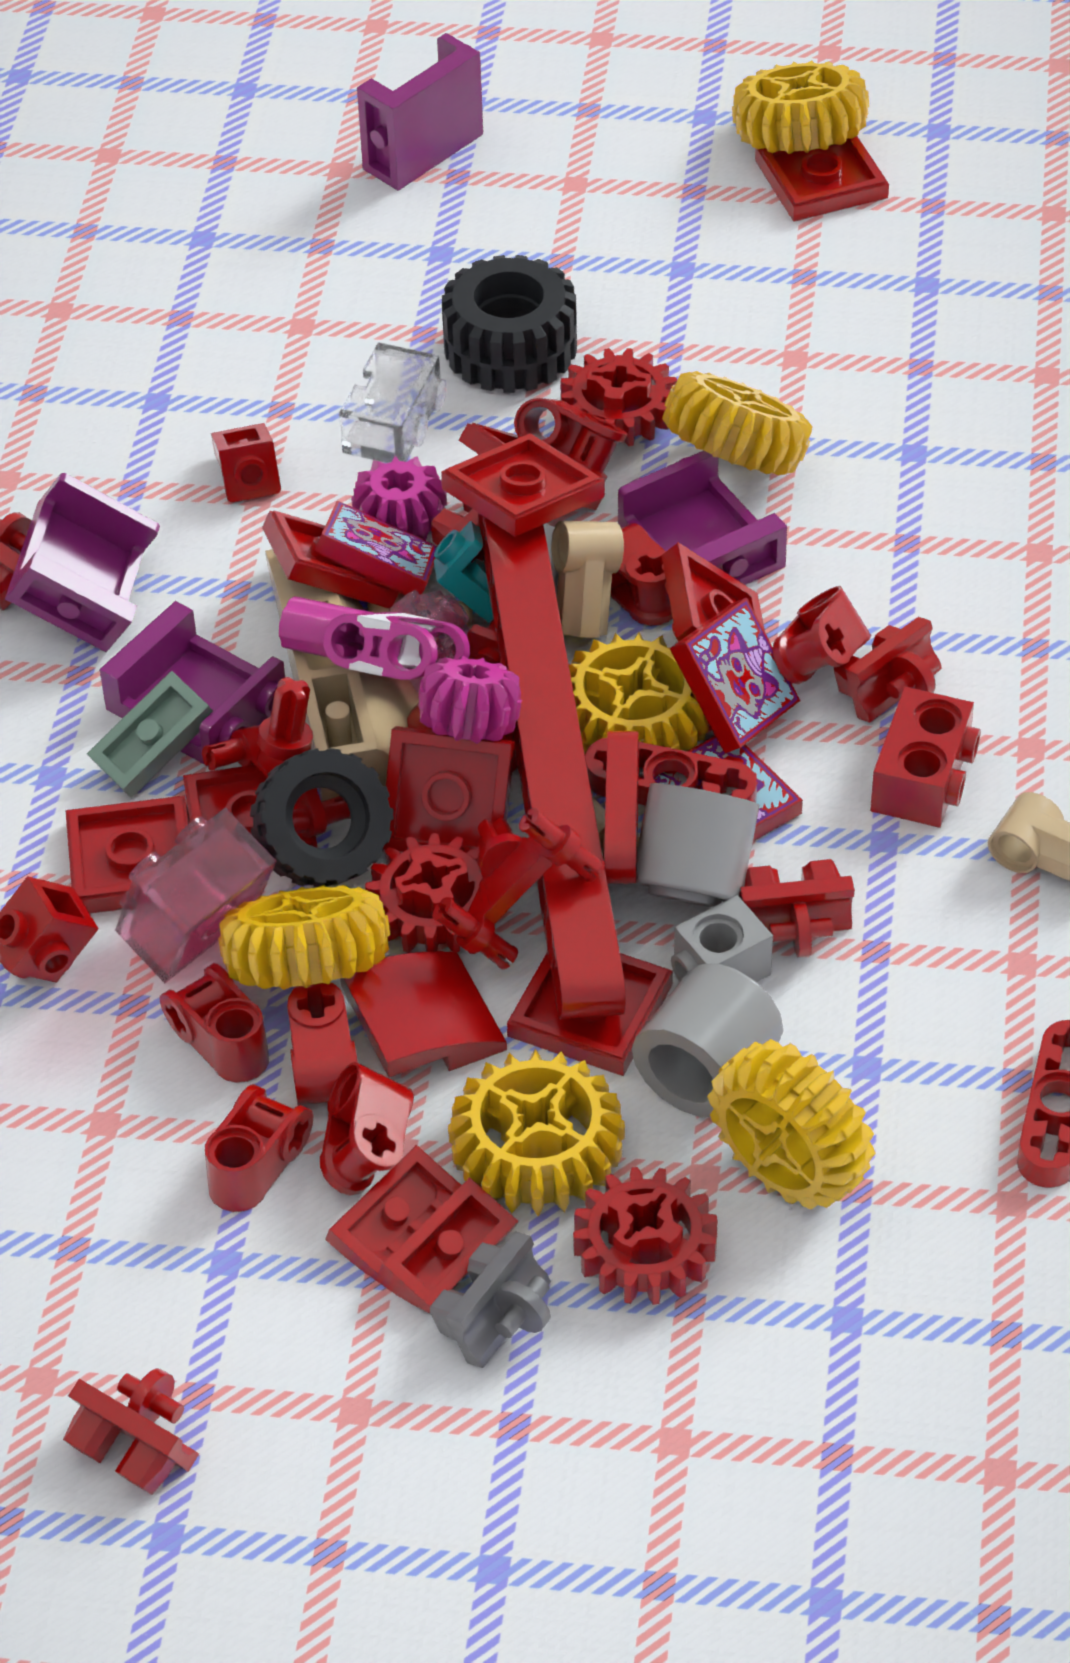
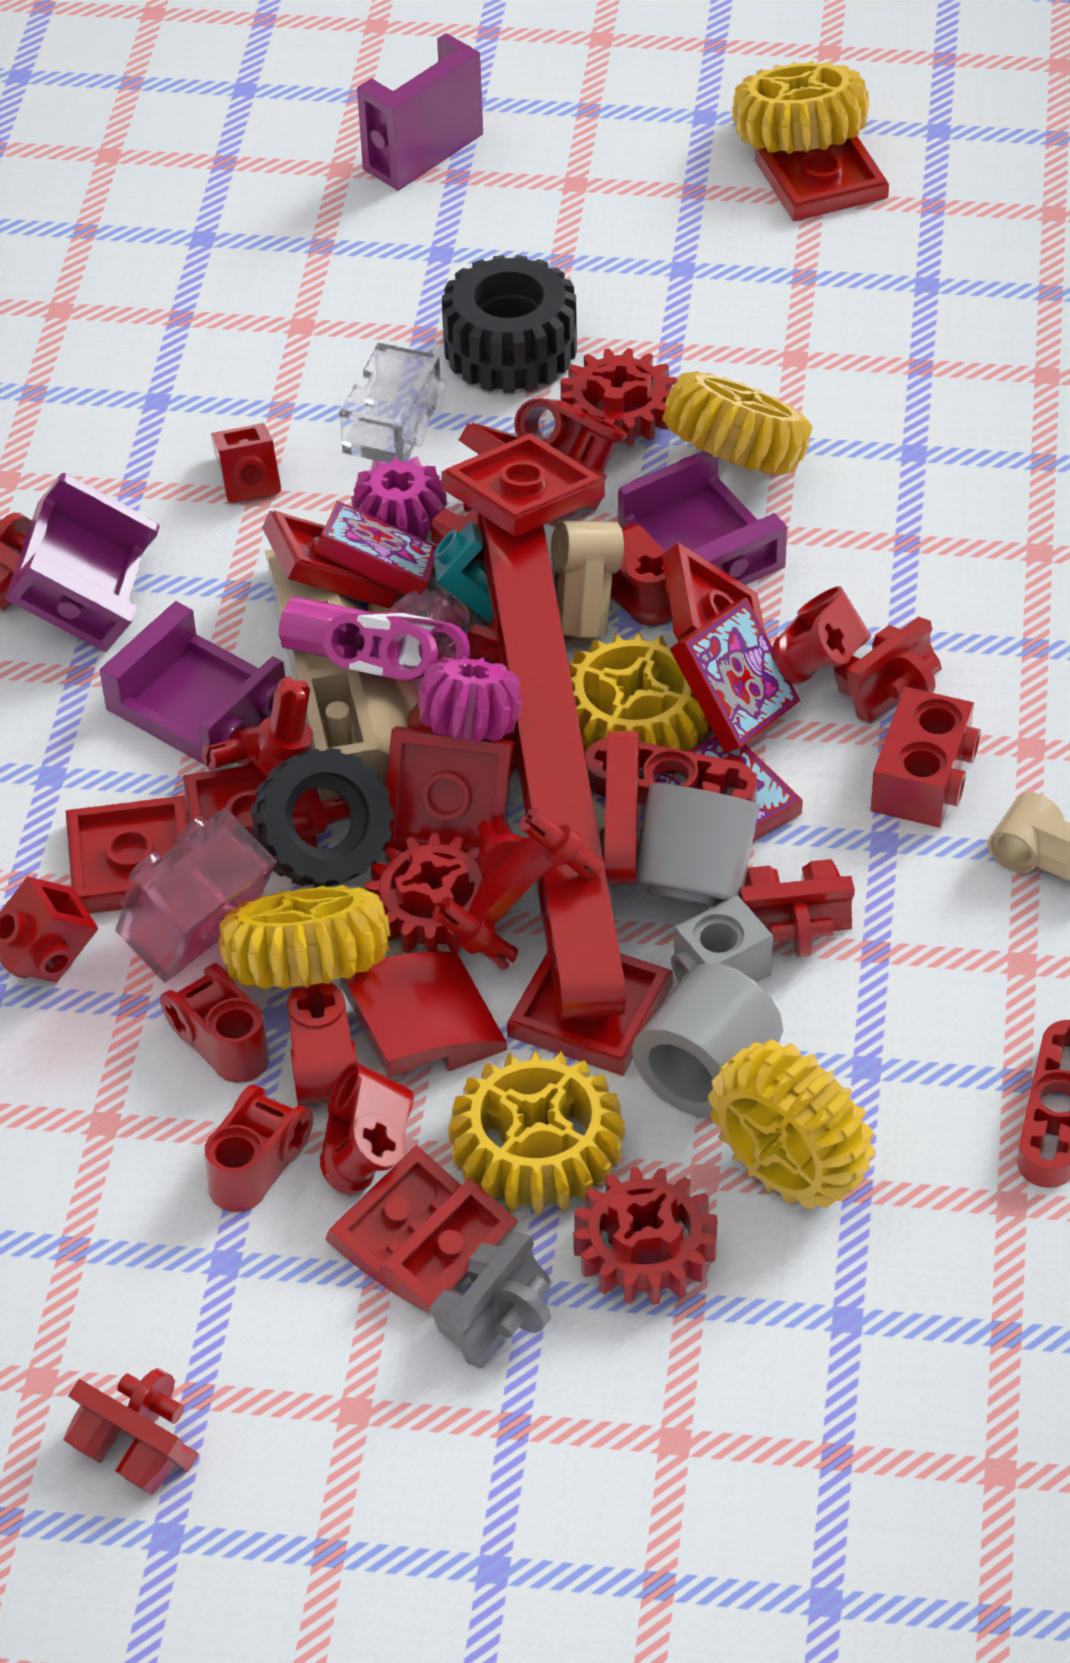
sand green plate [87,671,213,798] -> none

